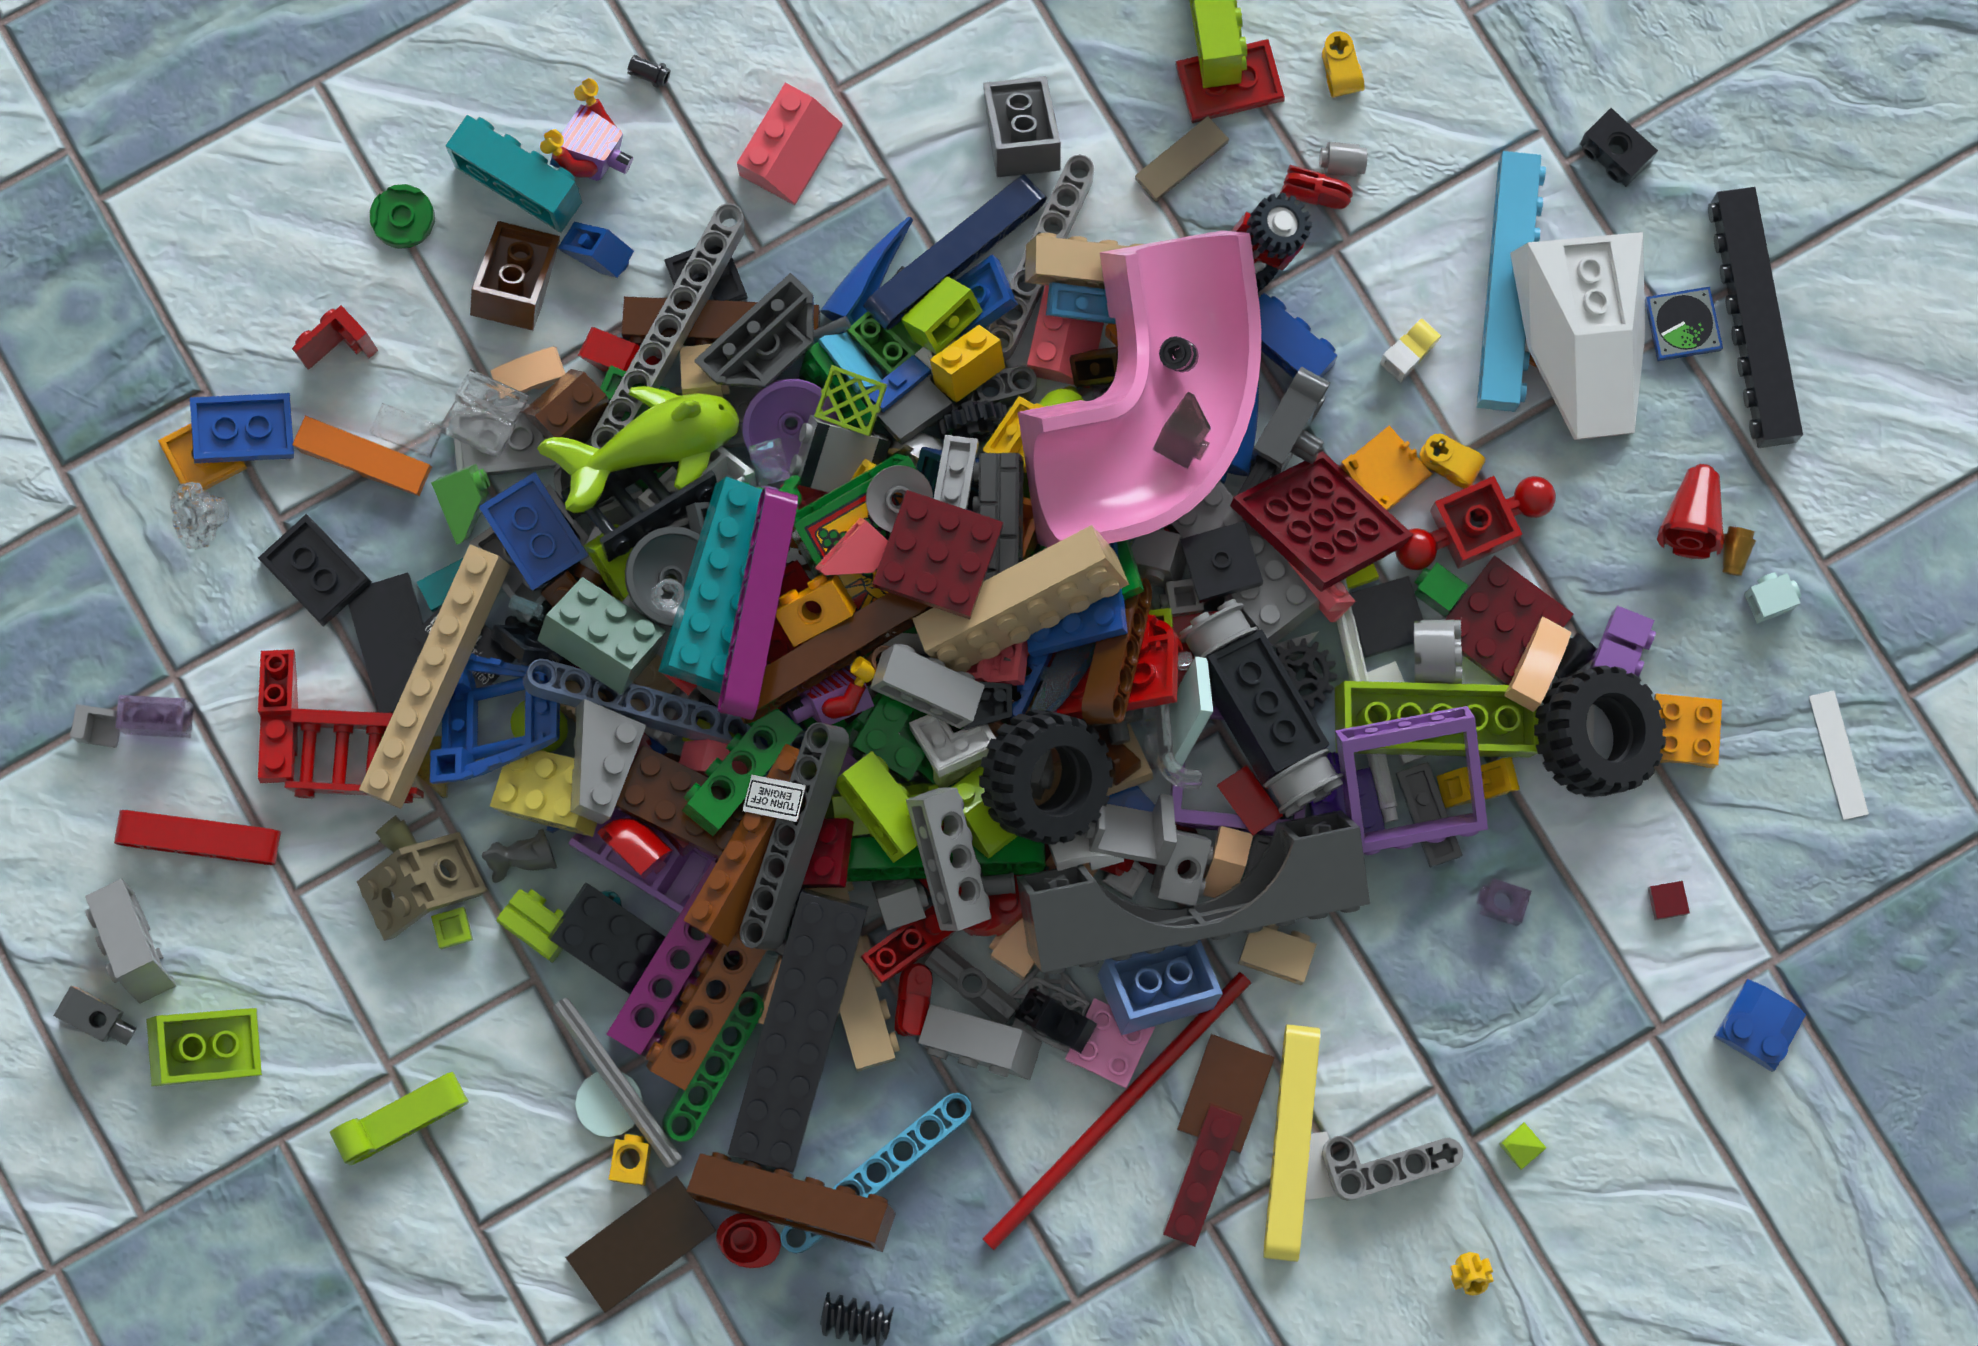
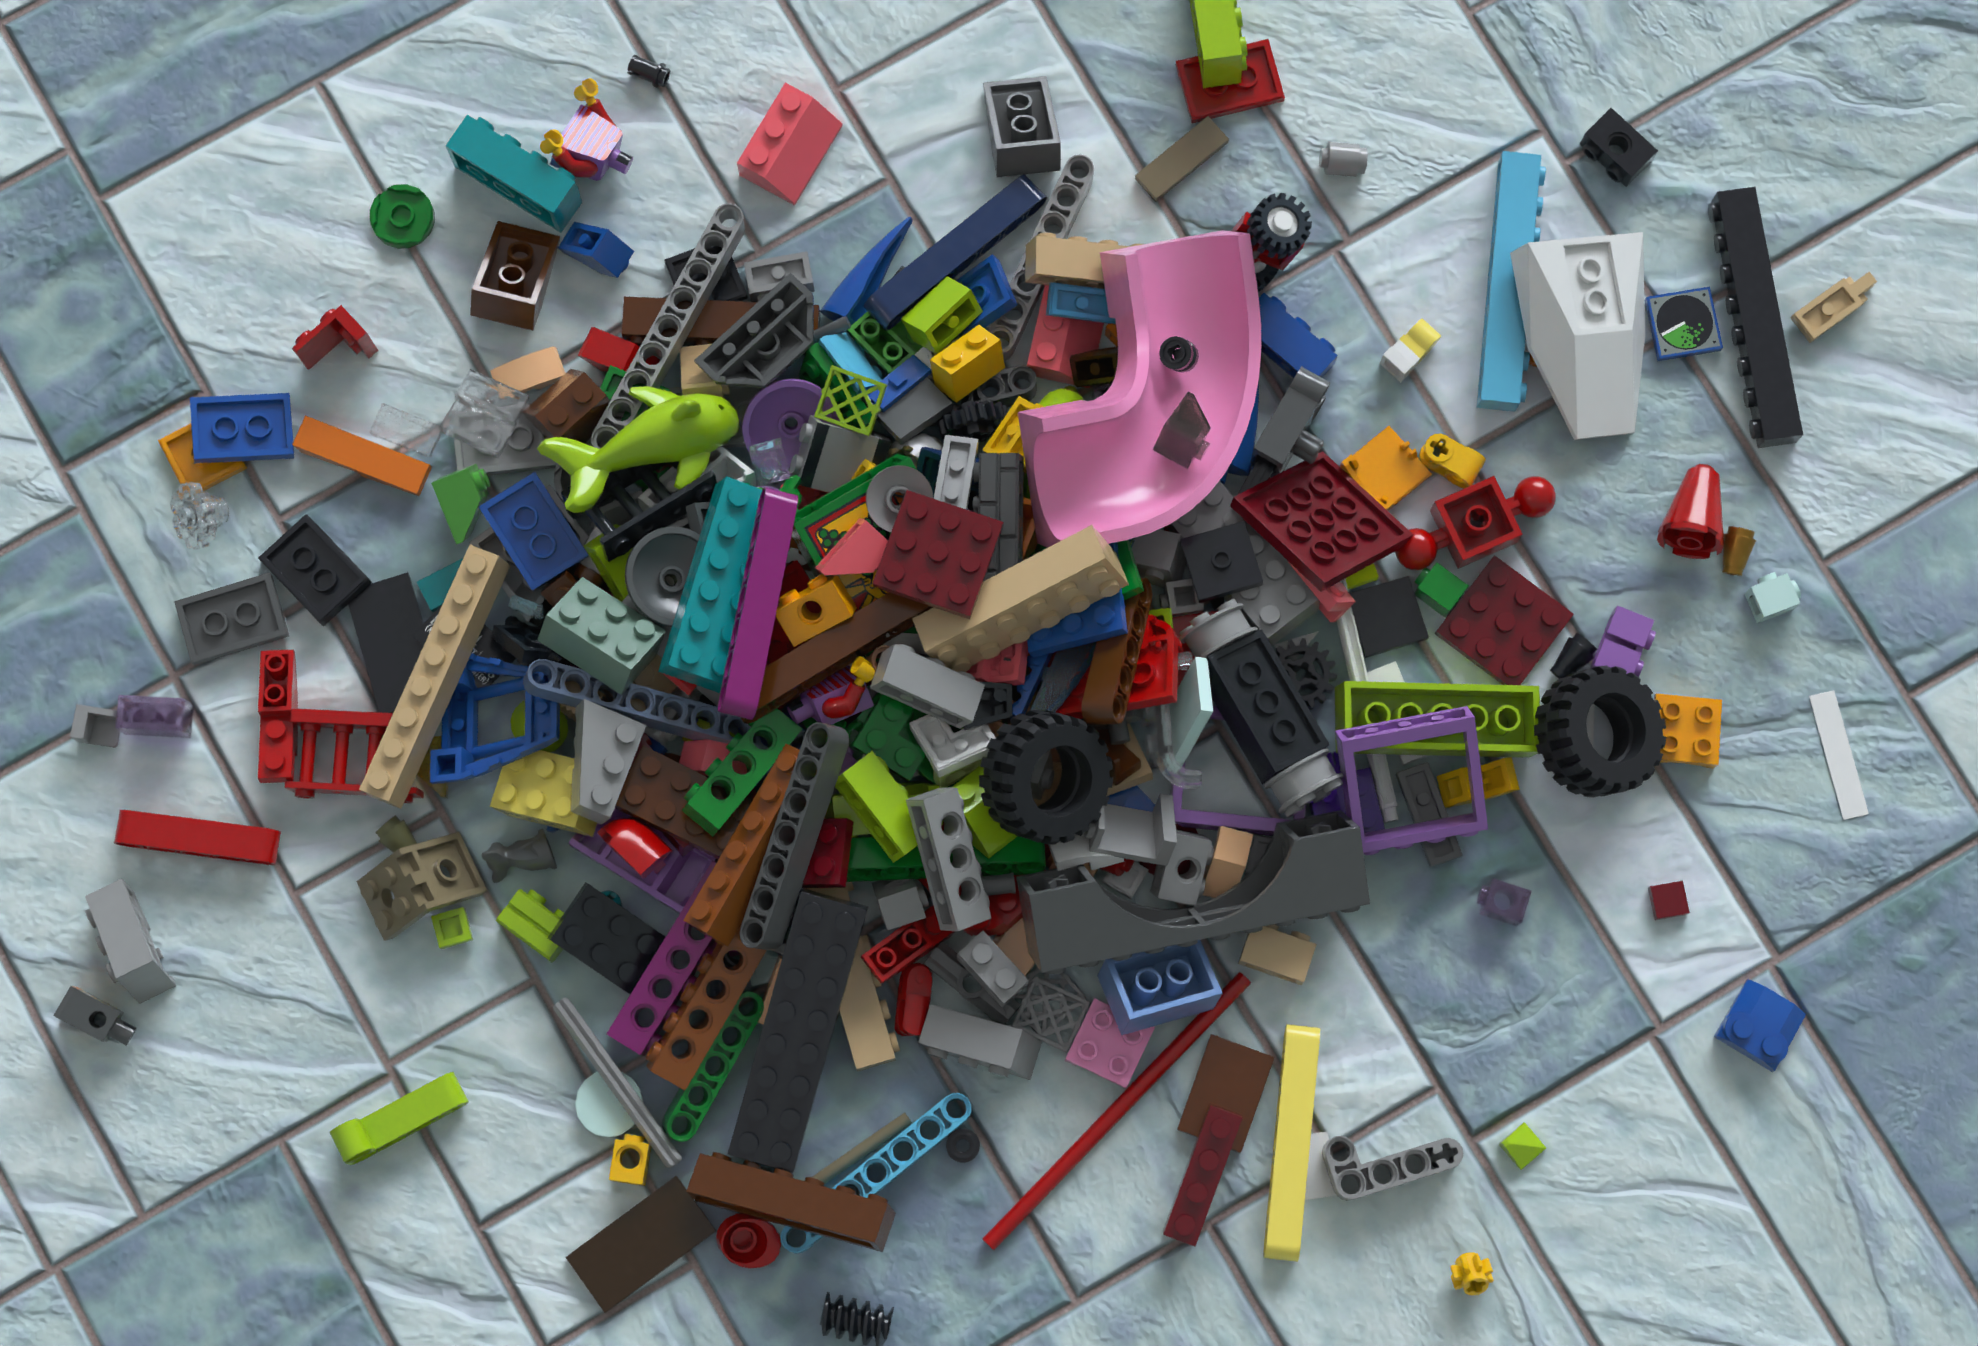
lime slope [146,1008,262,1087] -> none
clear bush [651,579,684,611] -> none
white sticker [743,775,806,822] -> none
black slope [1014,988,1097,1054] -> none
red sticker [1217,765,1283,835] -> none
red arm [1280,165,1353,209] -> none
yellow piece [1322,31,1365,98] -> none
light grey brick [1414,620,1462,684] -> none
light nougat slope [1504,616,1571,712] -> none
none -> dark grey plate [174,572,289,666]
none -> light grey bracket [744,252,815,302]
none -> dark tan bar [811,1112,912,1184]
none -> black plate [946,1128,980,1163]
none -> light grey brick [956,931,1029,1008]
none -> tan hinge [1790,272,1877,343]

